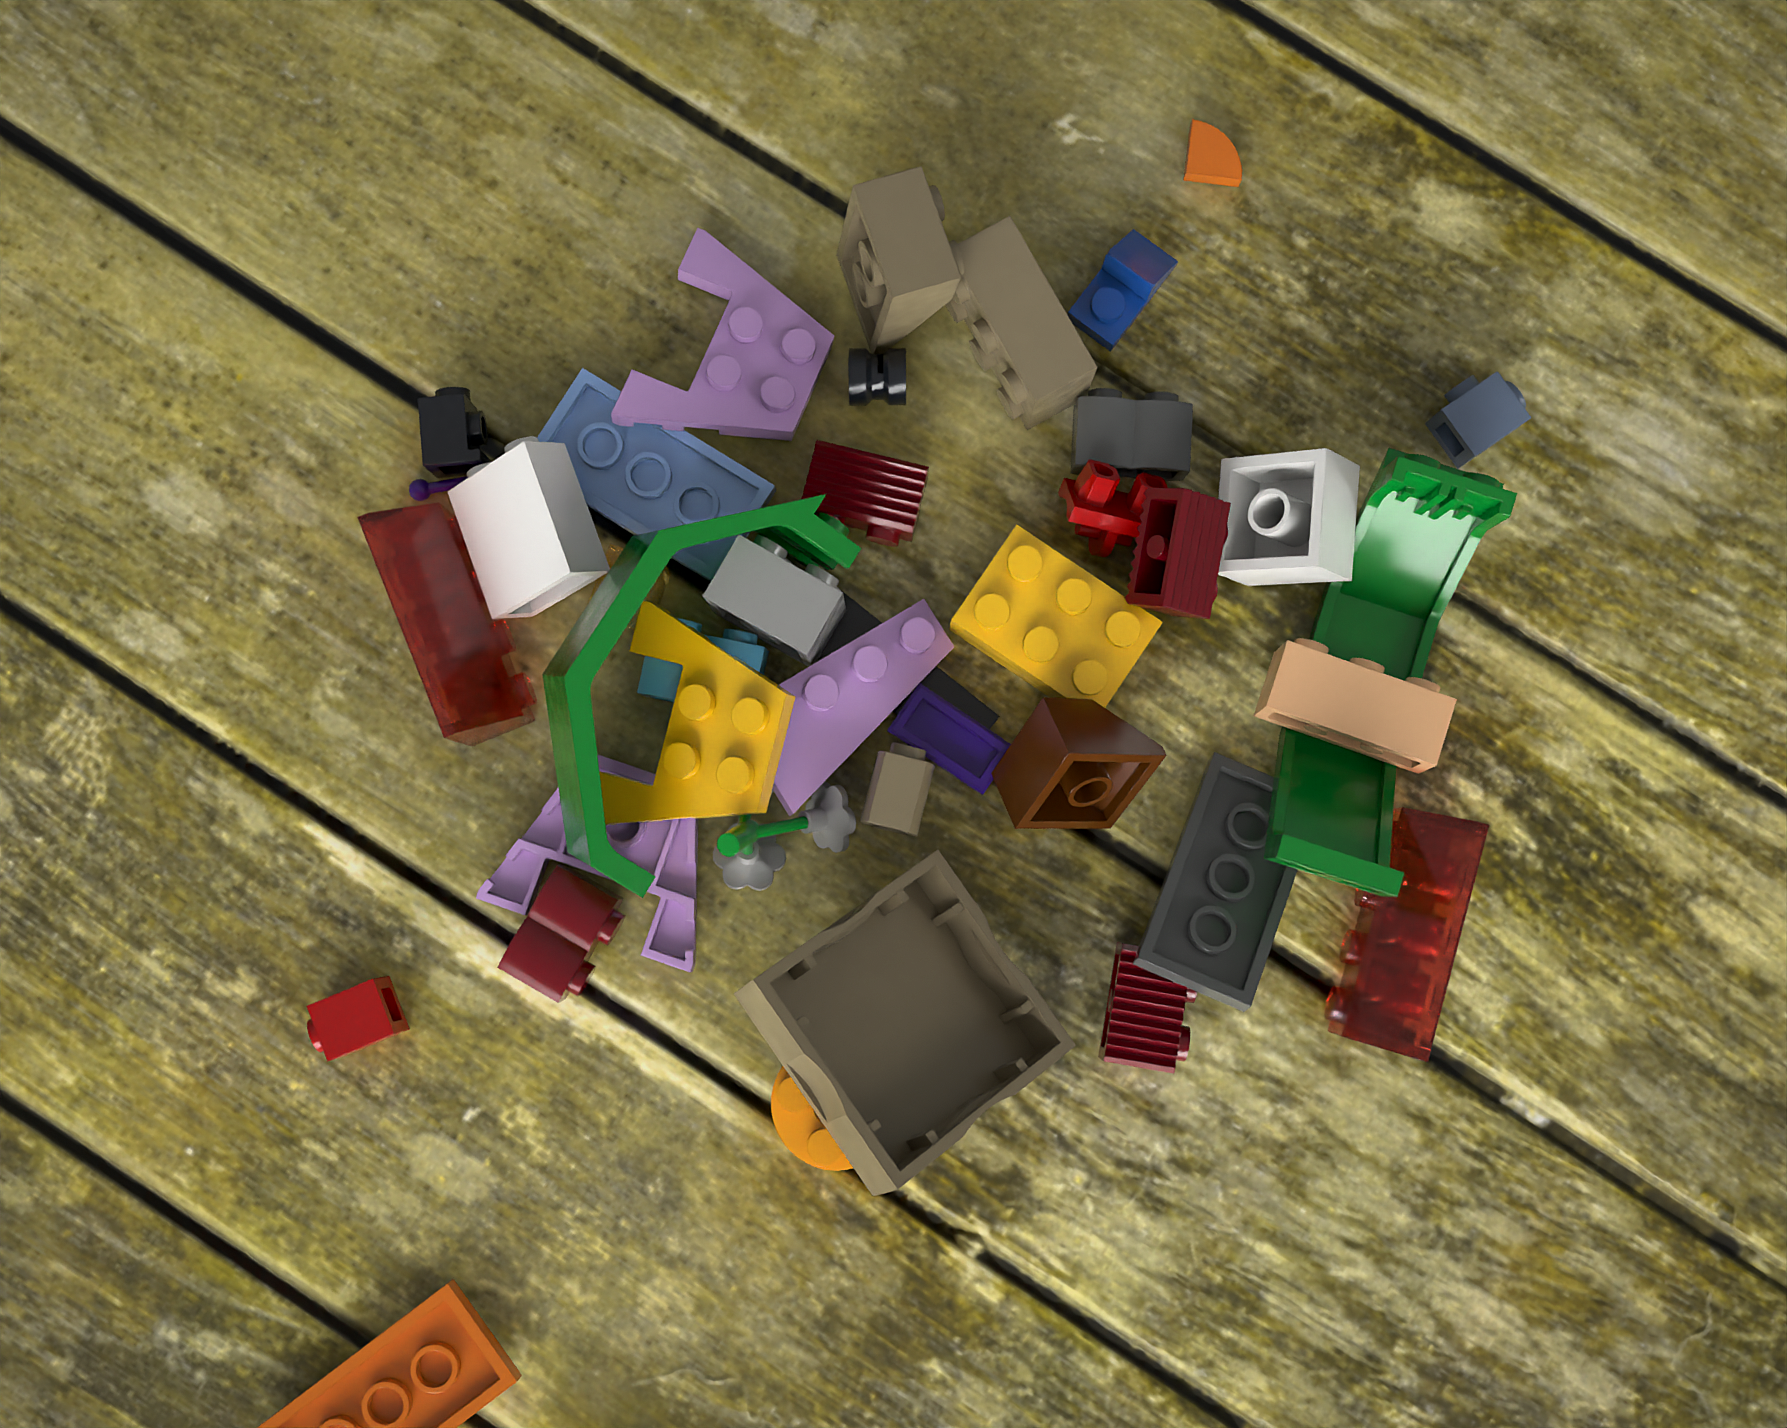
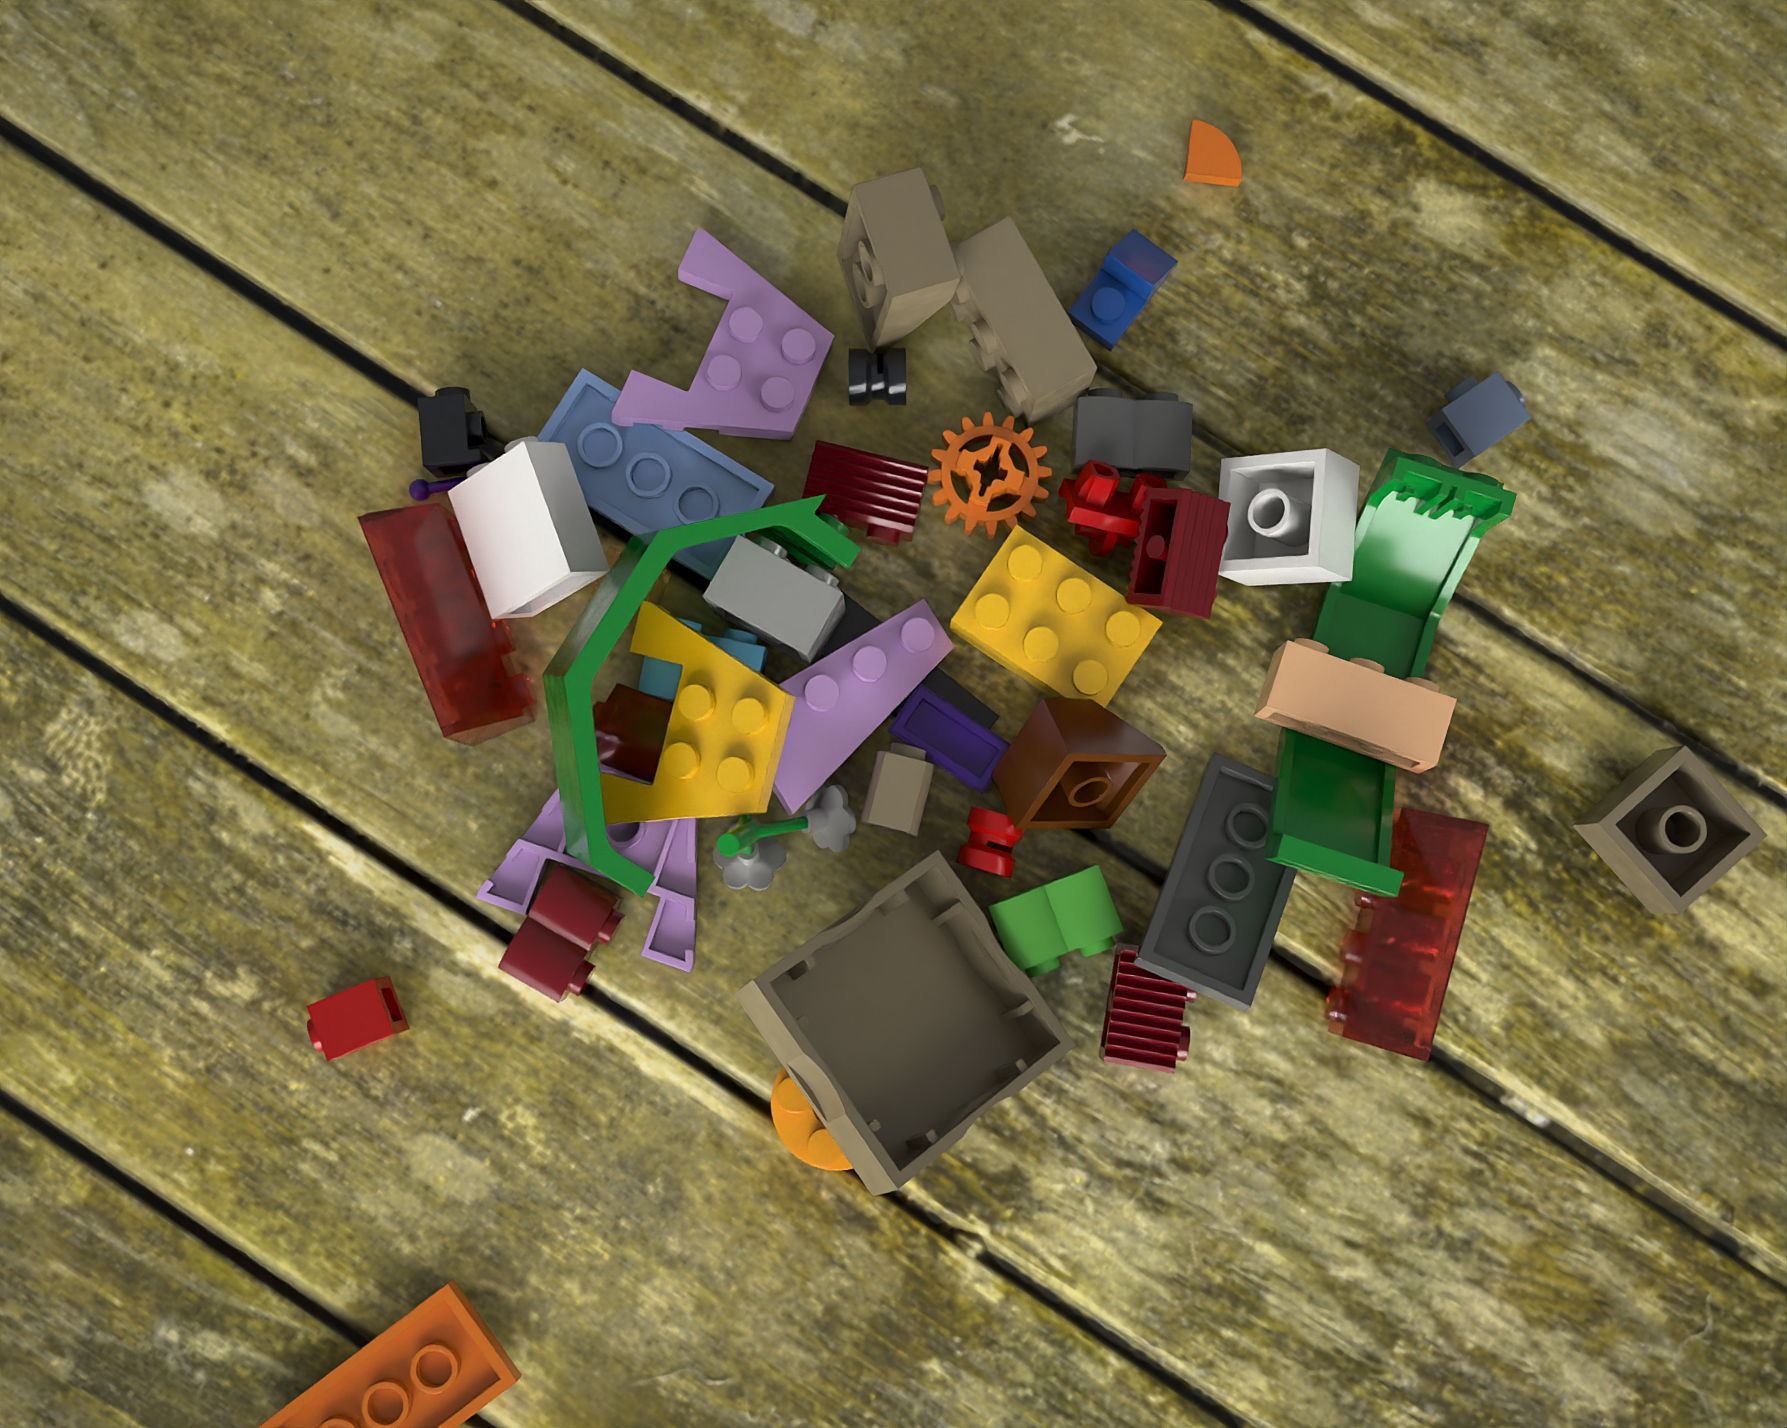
none -> clear red brick [592,682,673,784]
none -> orange gear [927,412,1052,540]
none -> red wheel [956,806,1025,878]
none -> bright green brick [987,863,1124,978]
none -> dark tan brick [1572,745,1768,914]

